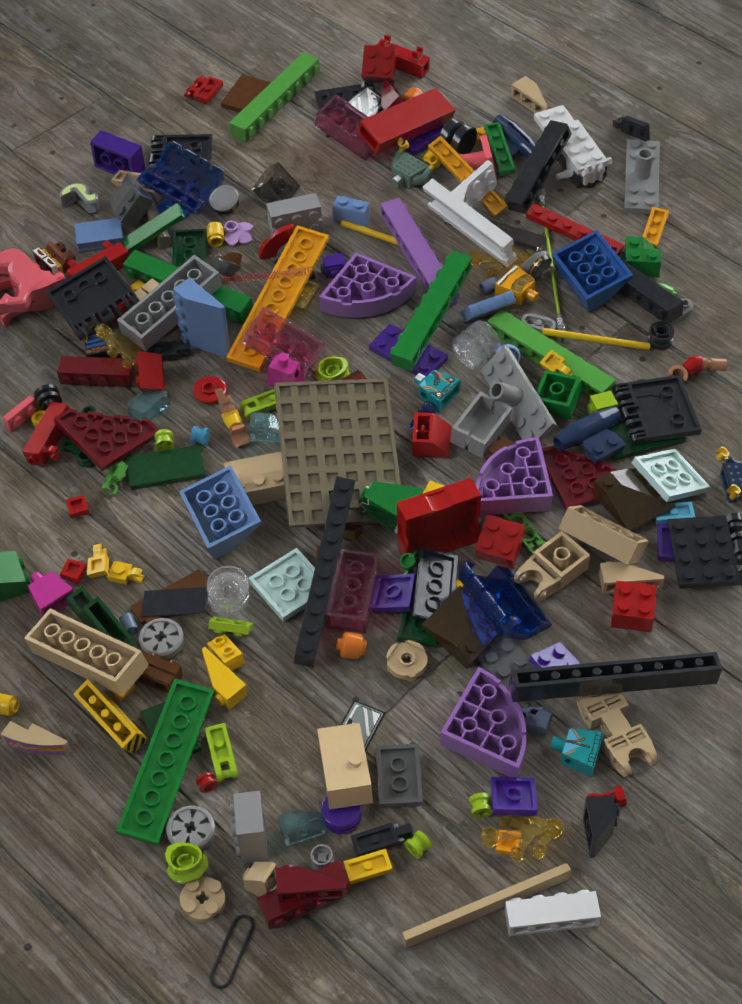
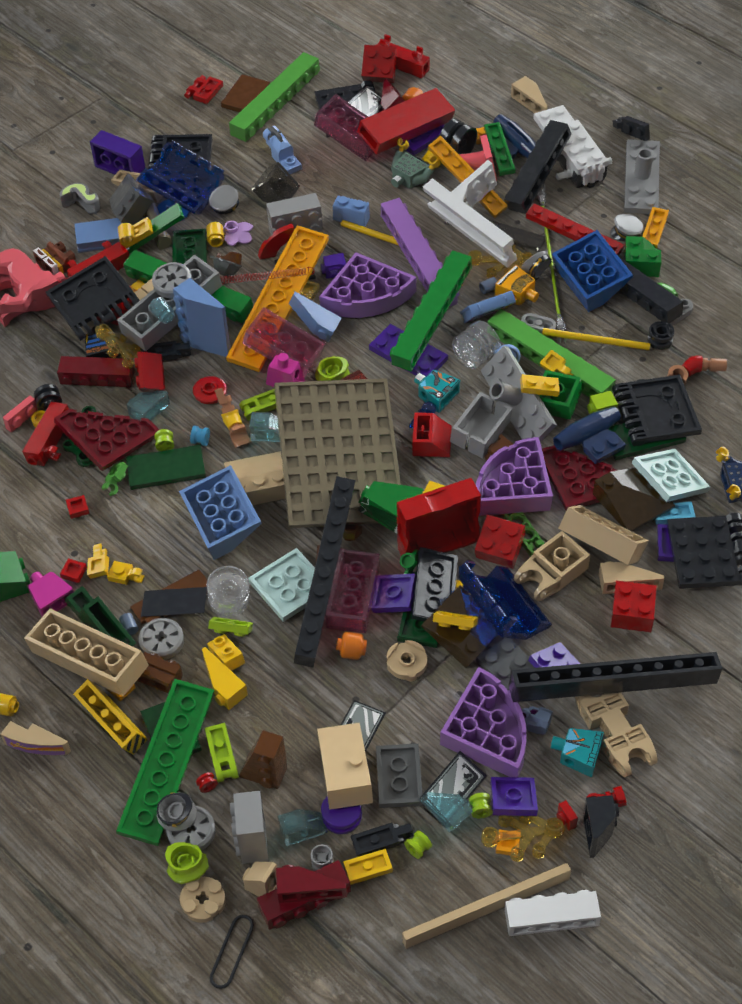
none -> yellow plate [118,217,153,249]
none -> clear light blue brick [149,297,175,324]
none -> light grey wheel [152,262,192,298]
none -> light grey piece [157,792,197,831]
none -> reddish brown wedge [239,730,287,789]
none -> light blue plate [263,126,302,175]
none -> medium blue slope [288,292,341,342]
none -> sticker [418,751,487,825]
none -> clear light blue slope [419,792,473,832]
none -> yellow plate [433,611,478,630]
none -> yellow plate [520,374,560,397]
none -> red plate [557,800,578,831]
none -> piece [610,214,644,241]

